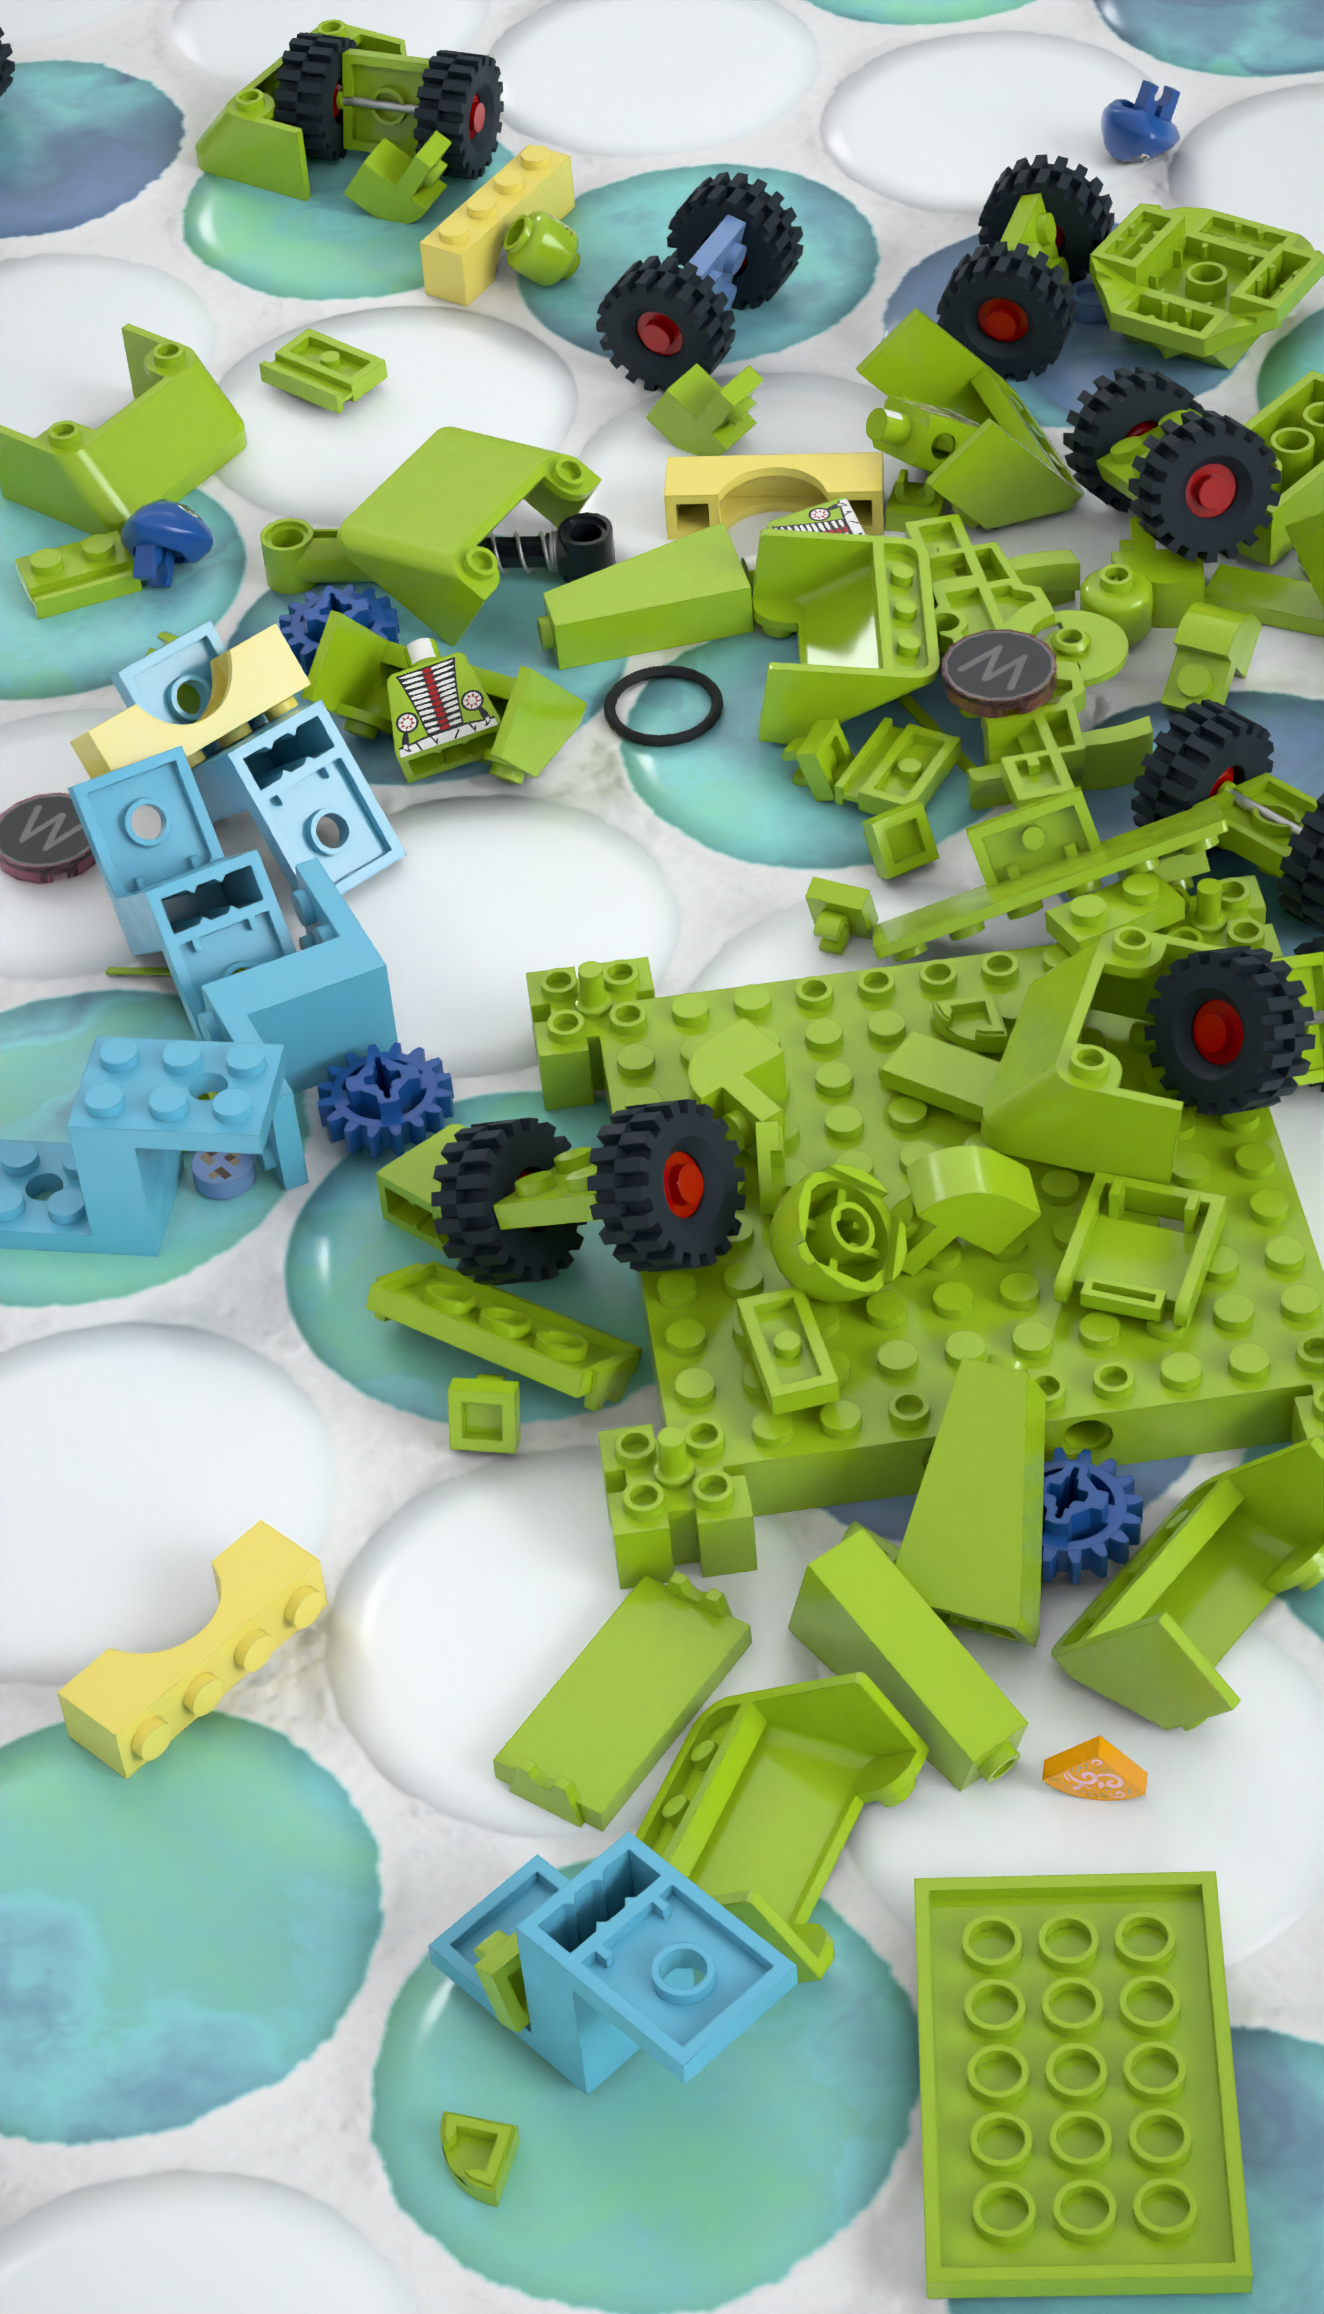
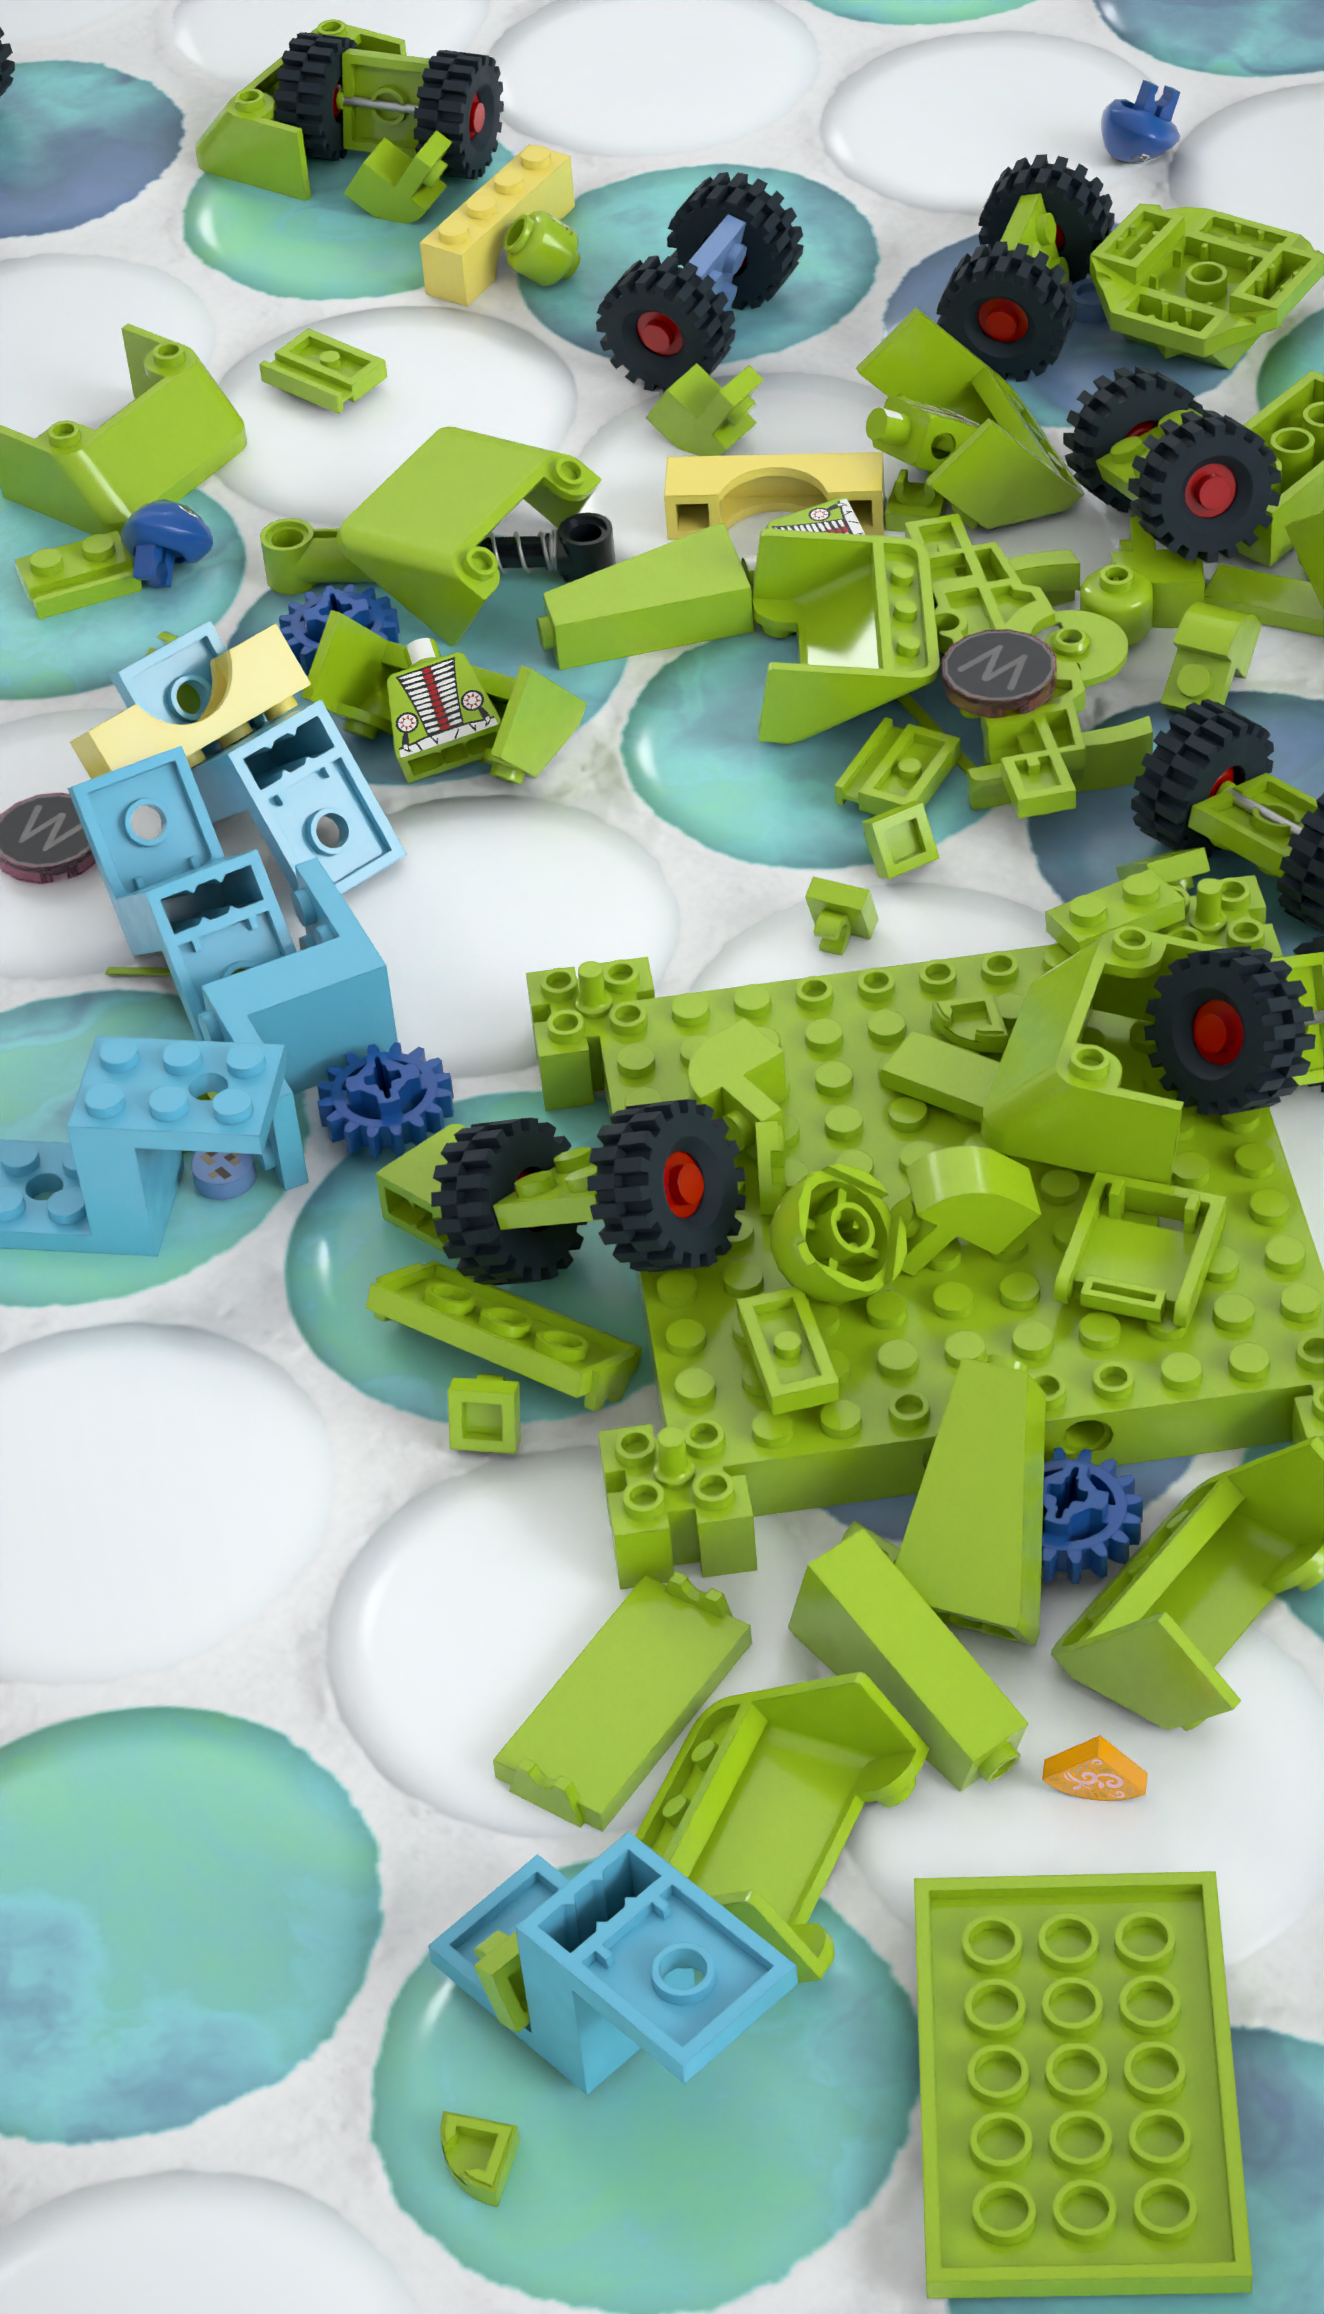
light yellow arch [57,1520,328,1779] -> none
black tyre [604,665,723,747] -> none
lime tile [781,718,854,802] -> none
lime bracket [873,786,1229,962] -> none

